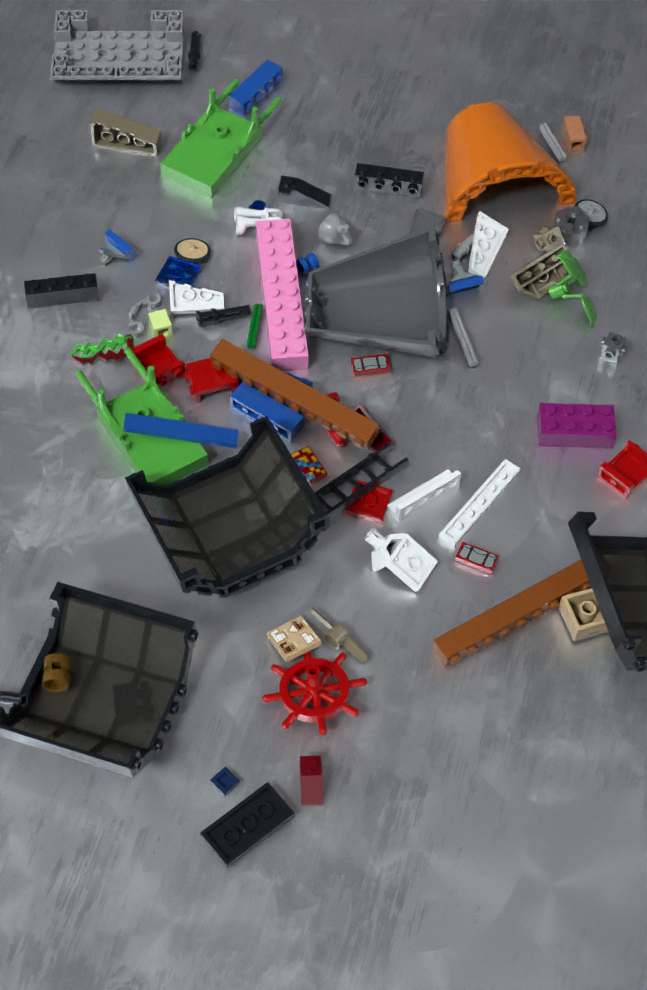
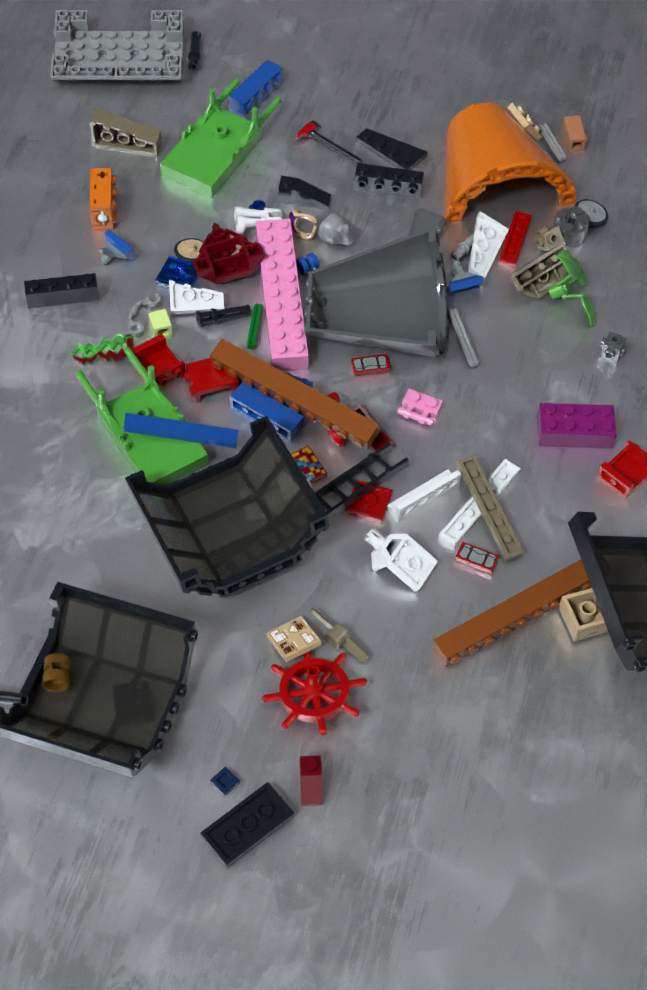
none -> orange piece [90,168,117,231]
none -> dark red wedge [193,223,265,284]
none -> tan piece [288,209,318,240]
none -> black piece [296,120,363,164]
none -> black wing [356,128,428,170]
none -> bright pink plate [397,389,443,426]
none -> dark tan plate [457,455,525,562]
none -> red tile [498,211,532,268]
none -> tan plate [508,103,542,141]

